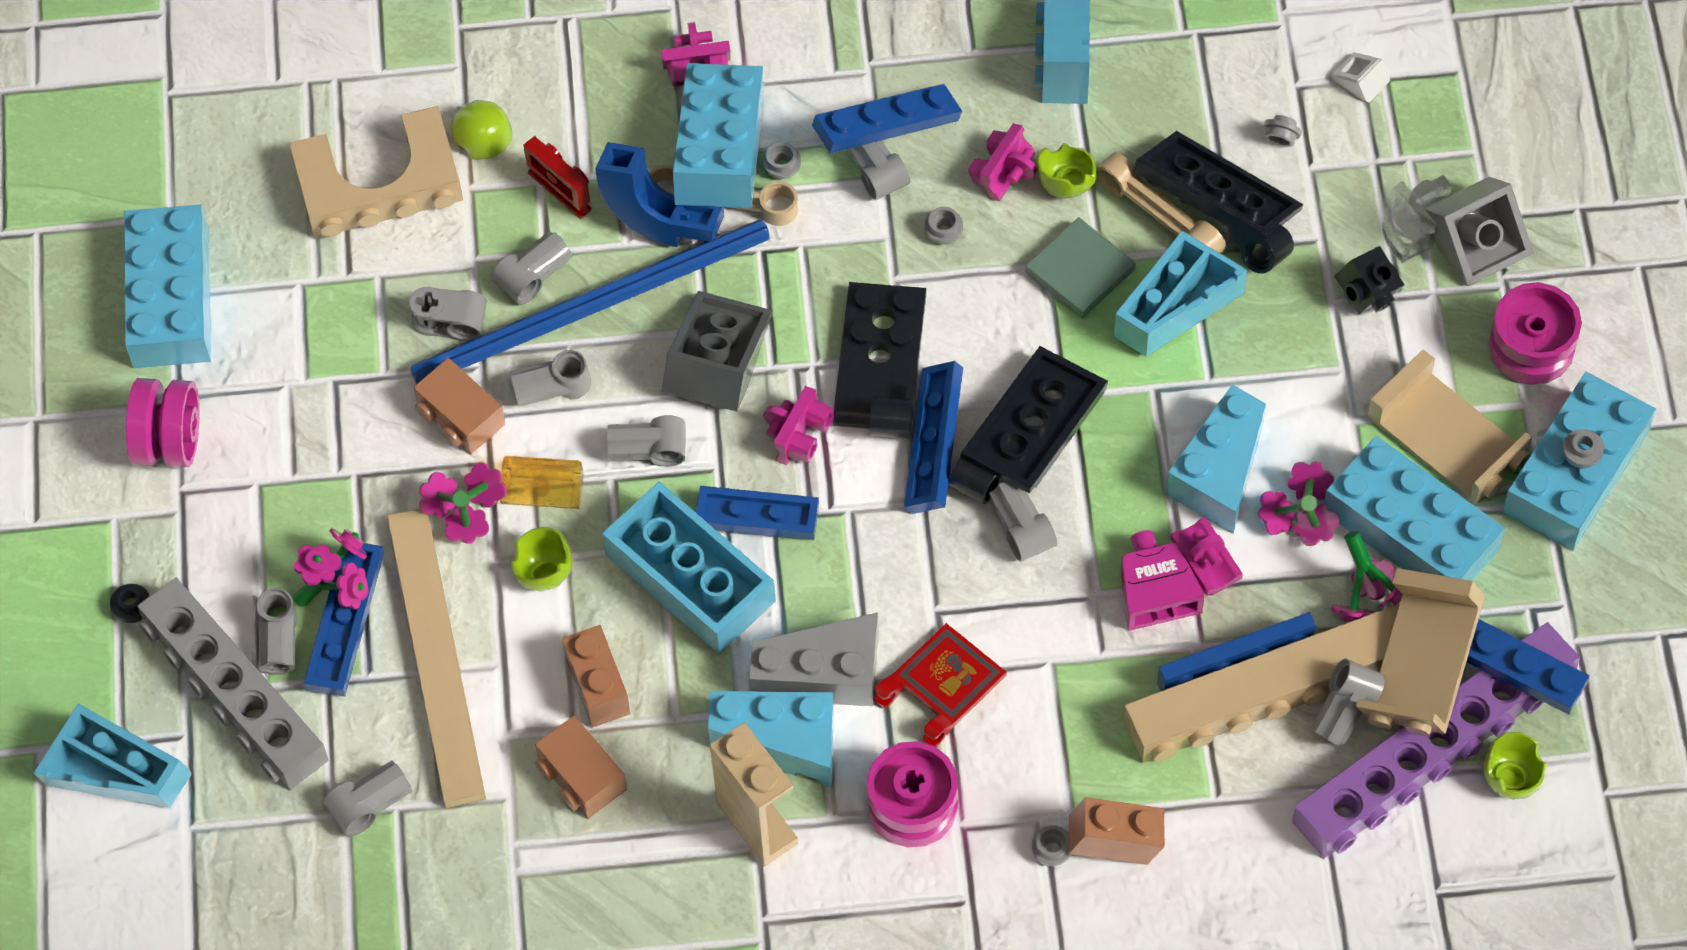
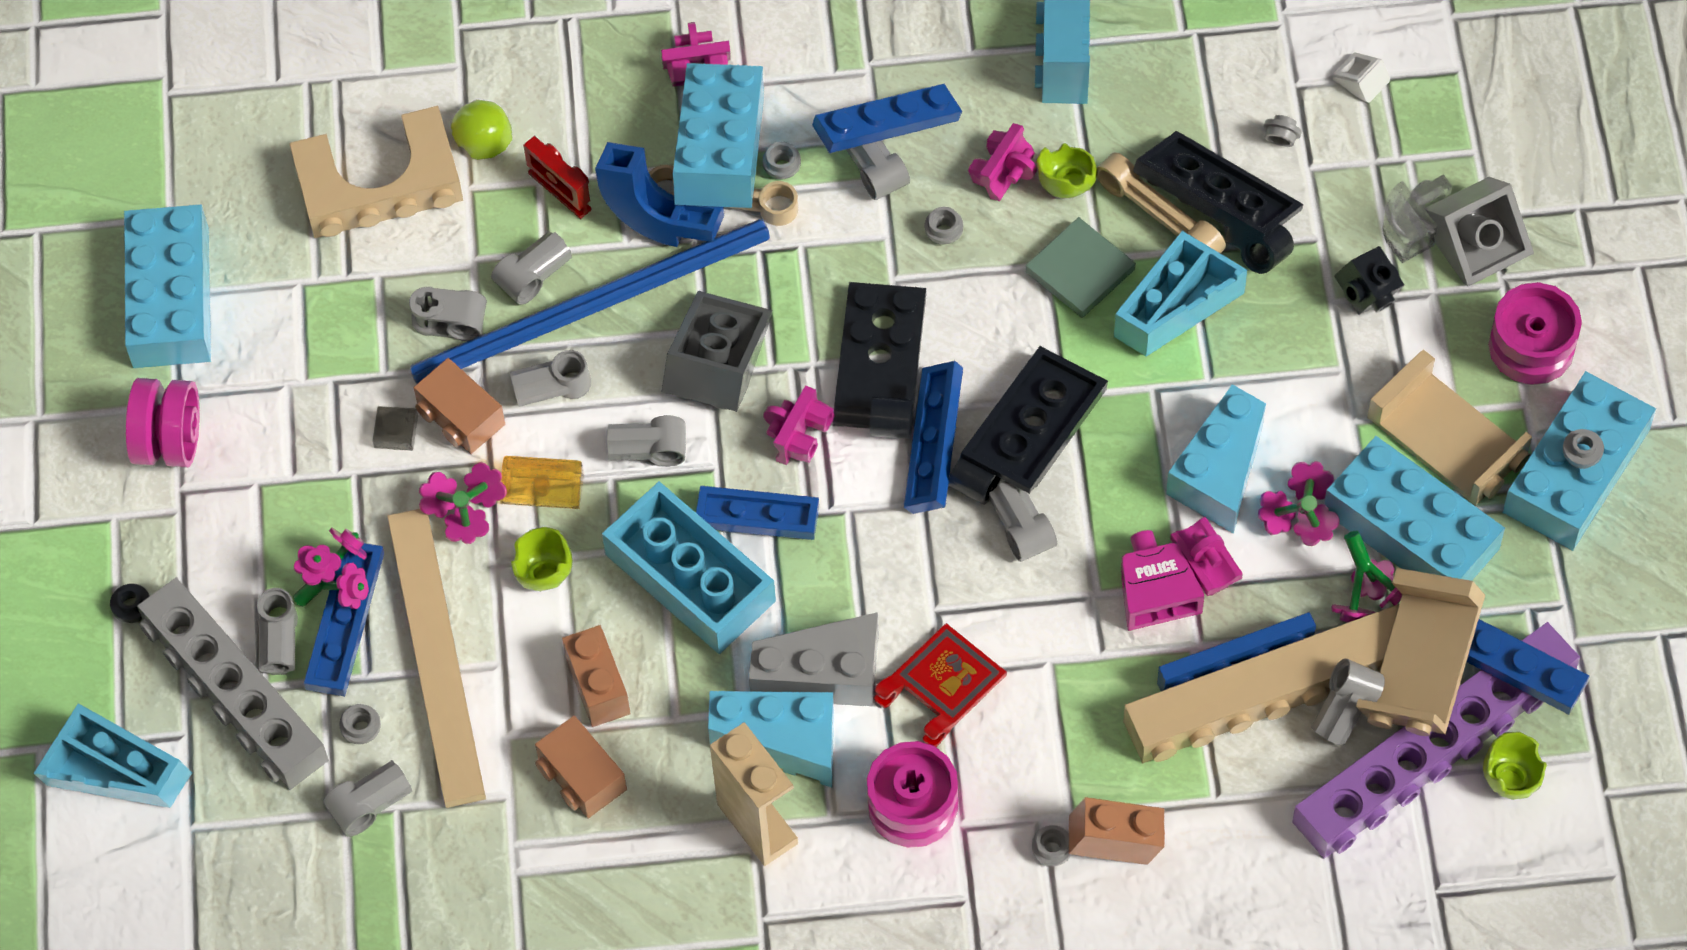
none -> light grey plate [339,704,381,744]
none -> clear smoke plate [372,406,418,451]

